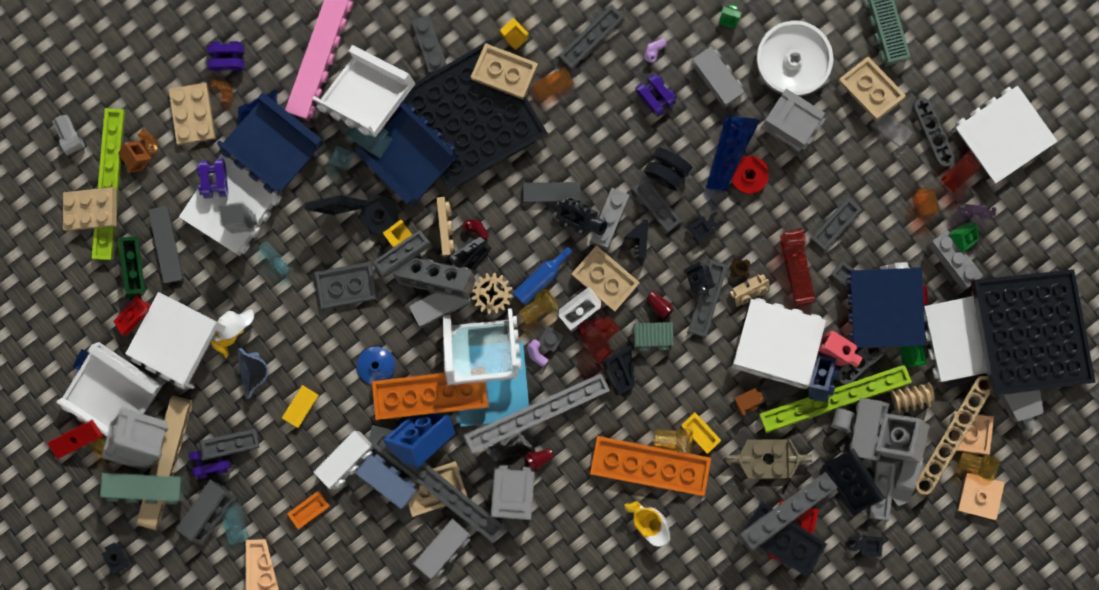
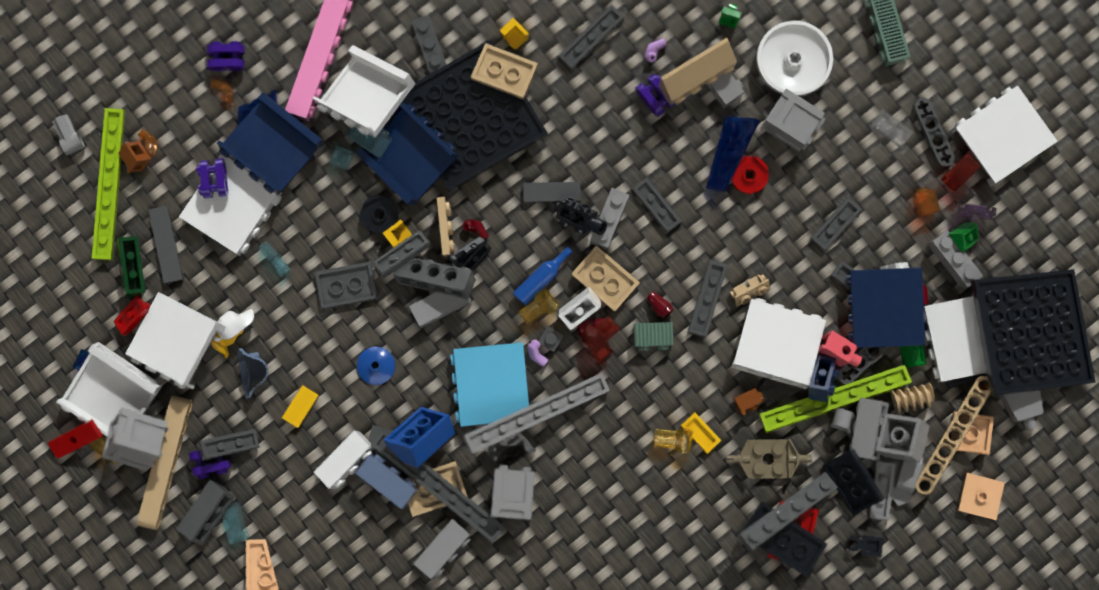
tan plate [63,187,117,231] -> none
sand green brick [100,473,185,505] -> none
black brick [102,542,134,575] -> none
tan plate [169,83,216,145] -> none
dark grey brick [219,203,257,234] -> none
orange tile [287,491,330,530] -> none
black tile [305,195,367,215] -> none
orange plate [372,368,489,420] -> none
clear light blue panel [443,308,521,385] -> none
tan gear [471,273,513,315] -> none
dark red cone [524,448,554,471] -> none
clear orange tile [532,67,574,102] -> none
orange plate [590,436,711,496] -> none
black wing [601,344,635,395] -> none
black slope [623,220,648,260] -> none
yellow hair [624,501,670,547] -> none
black wheel [643,147,693,192] -> none
black brick [684,262,715,294] -> none
black plate [688,212,723,243] -> none
dark brown plate [731,259,750,278] -> none
clear red beam [780,228,815,307] -> none
tan plate [839,57,906,122] -> none
clear yellow piece [958,452,1000,481] -> none
none -> tan slope [658,38,737,105]

